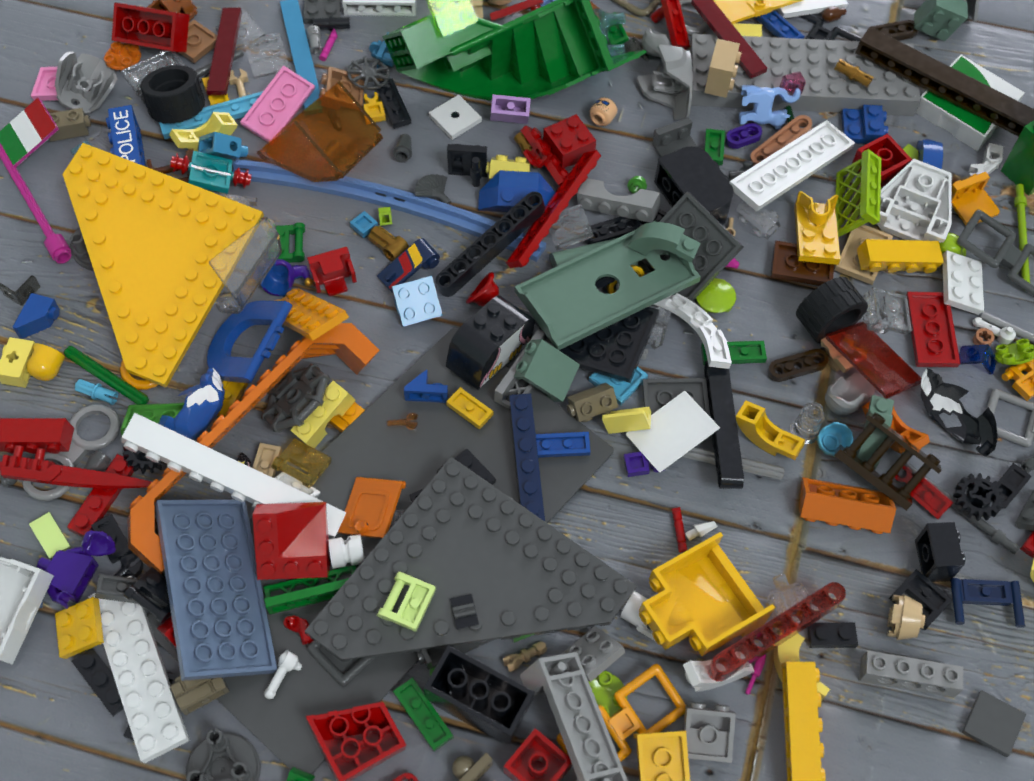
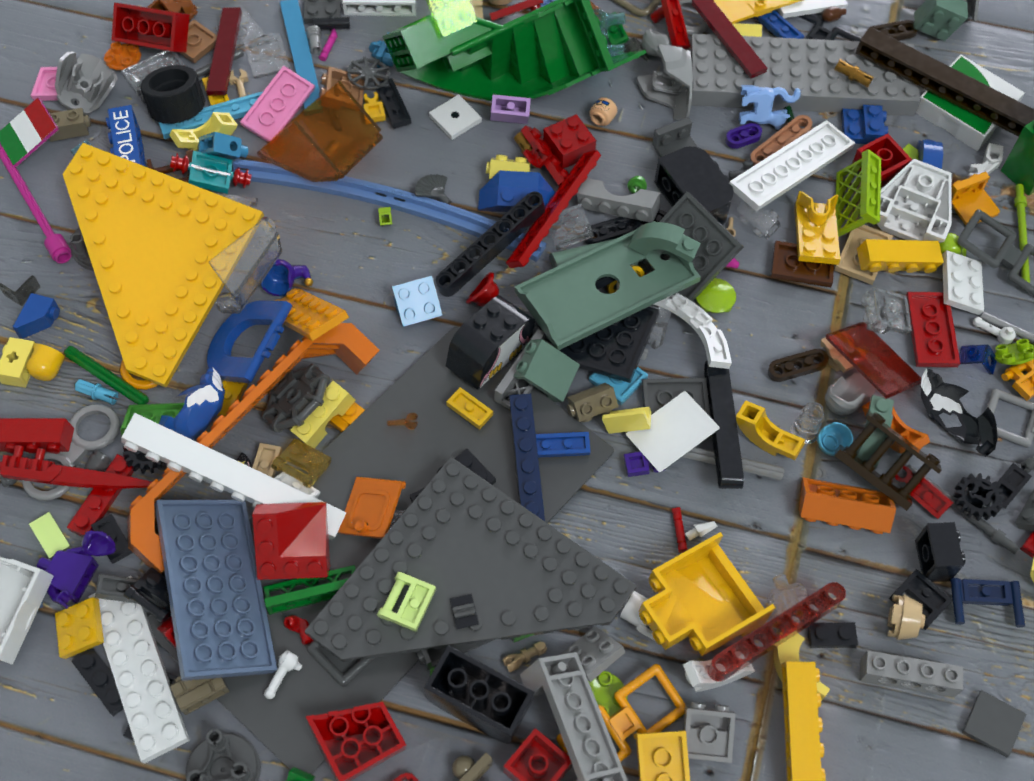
black bar [113,554,144,578] -> none
green plate [268,222,305,263] -> none
red panel [307,246,357,296] -> none
white wheel [328,534,365,569] -> none
dark azure plate [350,211,378,238] -> none
pearl gold piece [368,226,409,262] -> none
dark blue door [377,238,440,293] -> none
dark grey cone [393,134,412,162] -> none
green plate [393,677,454,752] -> none
blue slope [404,370,448,403] -> none
black plate [447,144,487,187] -> none
green plate [701,341,767,365] -> none
tan brick [704,39,742,98] -> none
green plate [704,129,725,166] -> none
dark pink piece [745,653,766,695] -> none
clear pink slope [780,72,806,94] -> none
black tyre [796,277,868,343] -> none
nougat bush [973,328,995,349] -> none

